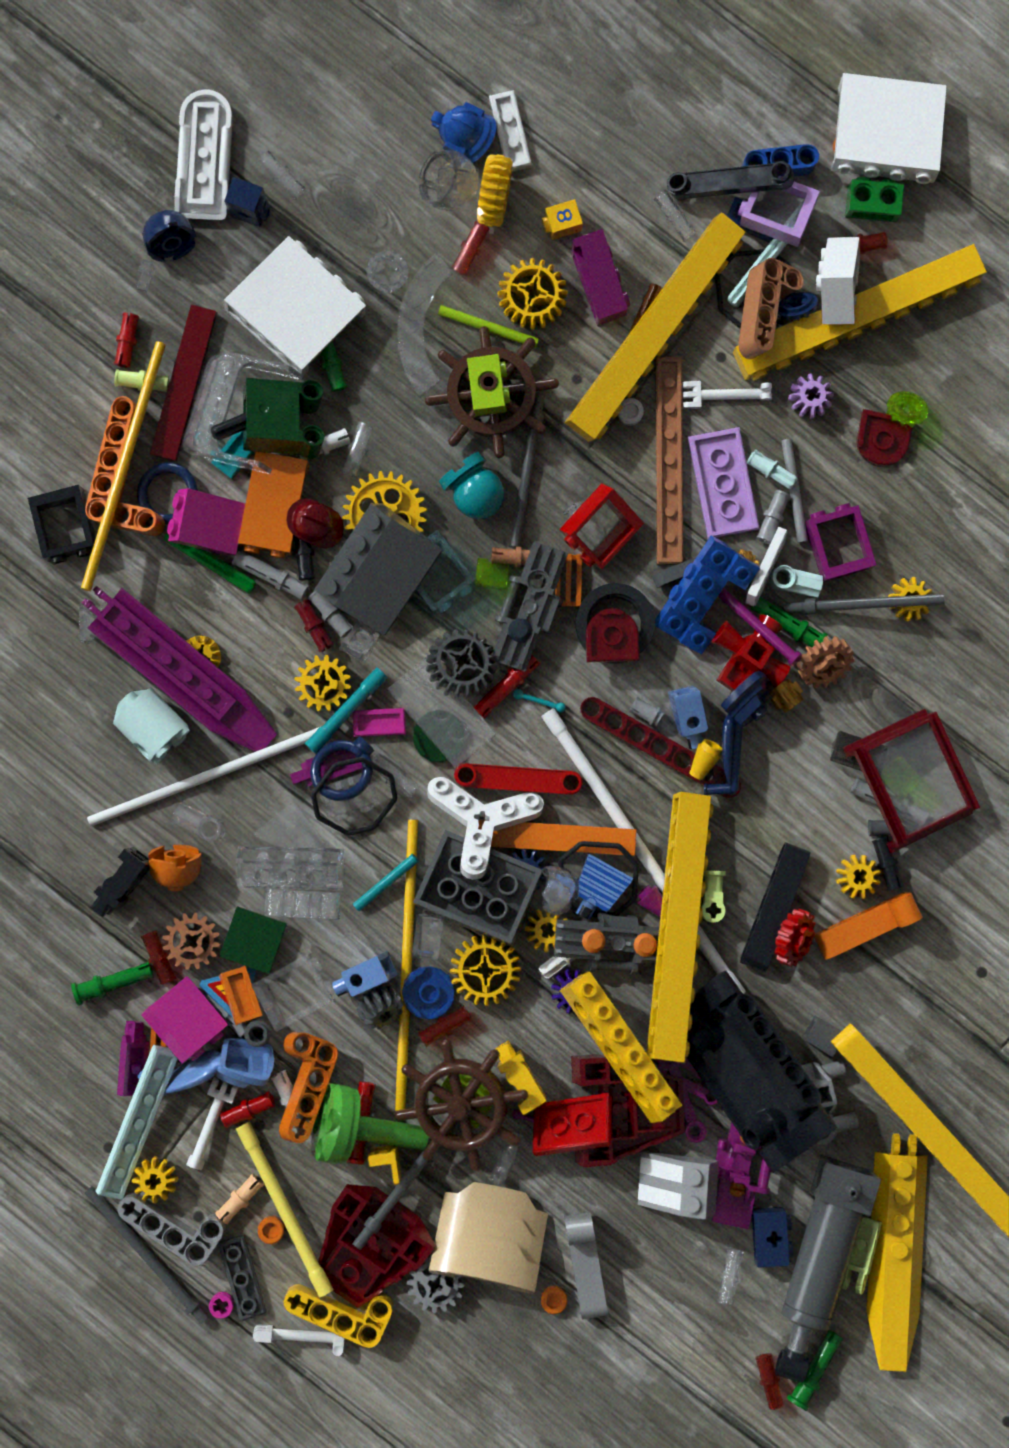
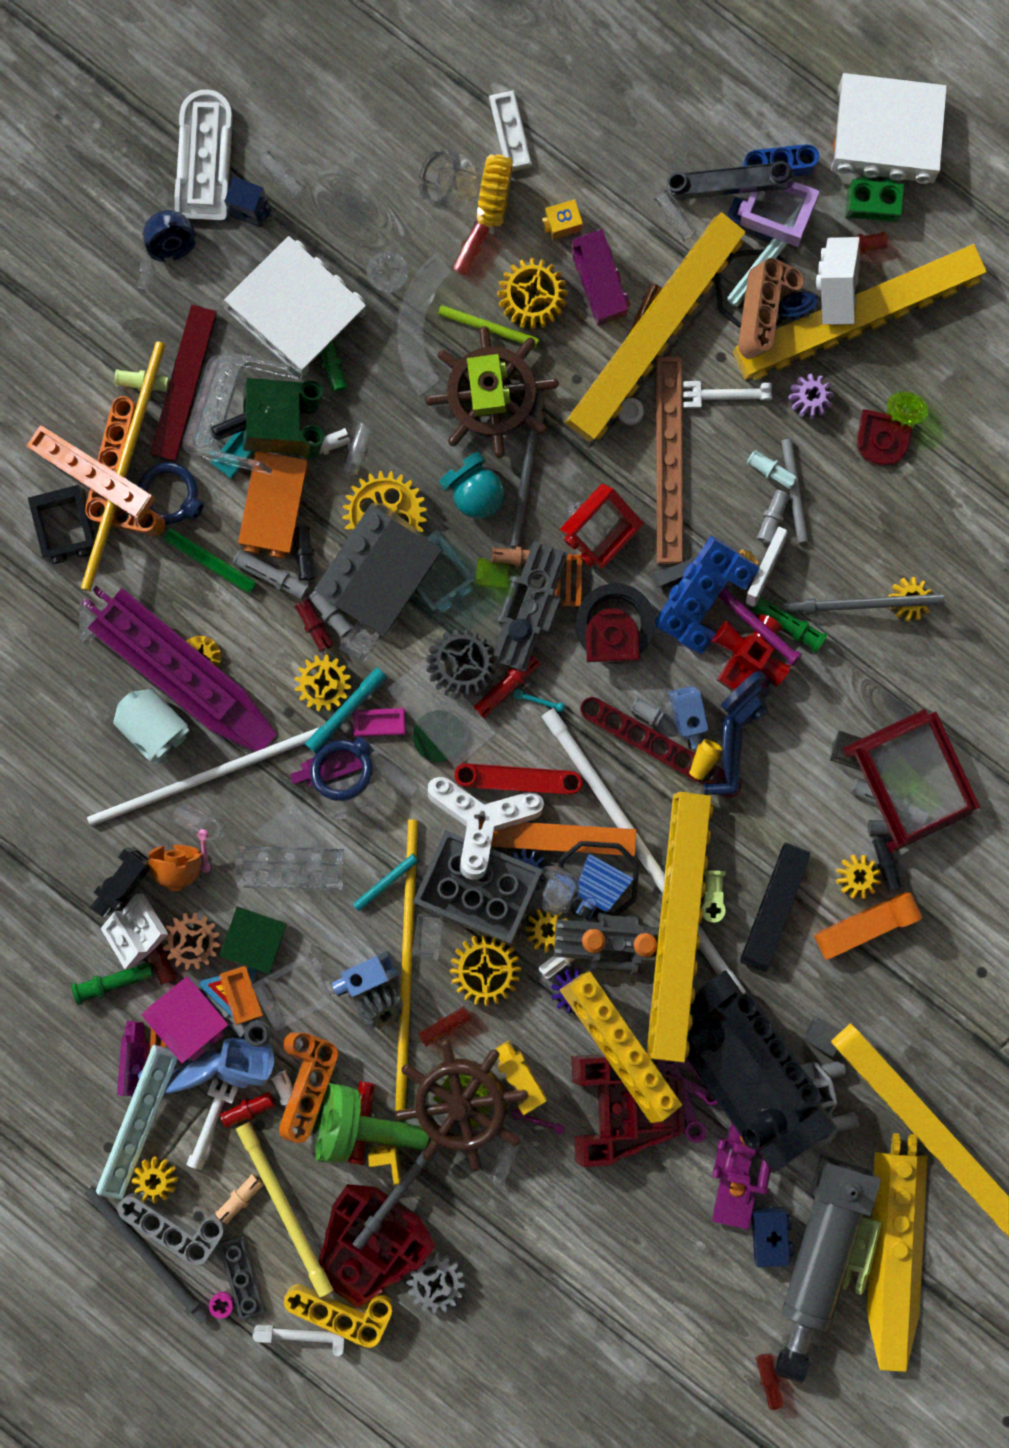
red pin [114,313,139,368] -> none
dark pink brick [167,488,246,555] -> none
orange tile [258,1216,285,1244] -> none
clear beam [263,889,341,919] -> none
dark red piece [286,498,344,549] -> none
black piece [311,757,398,836] -> none
blue tile [402,966,455,1019] -> none
tan slope [429,1182,548,1294] -> none
blue helmet [431,102,496,165] -> none
red tile [532,1093,612,1157] -> none
orange tile [541,1285,568,1314] -> none
light grey beam [564,1212,608,1320] -> none
magenta cone [637,885,662,917] -> none
light grey slope [638,1151,719,1220] -> none
lavender tile [688,427,760,539] -> none
clear pin [717,1248,744,1306] -> none
light aqua piece [768,565,823,598] -> none
pearl gold gear [770,678,804,713] -> none
red gear [774,909,816,967] -> none
green pin [786,1330,844,1411] -> none
nougat gear [797,636,855,688] -> none
magenta window [805,503,877,583] -> none
none -> tile [26,425,156,521]
none -> white slope [101,893,168,969]
none -> bright pink hinge [197,829,211,873]

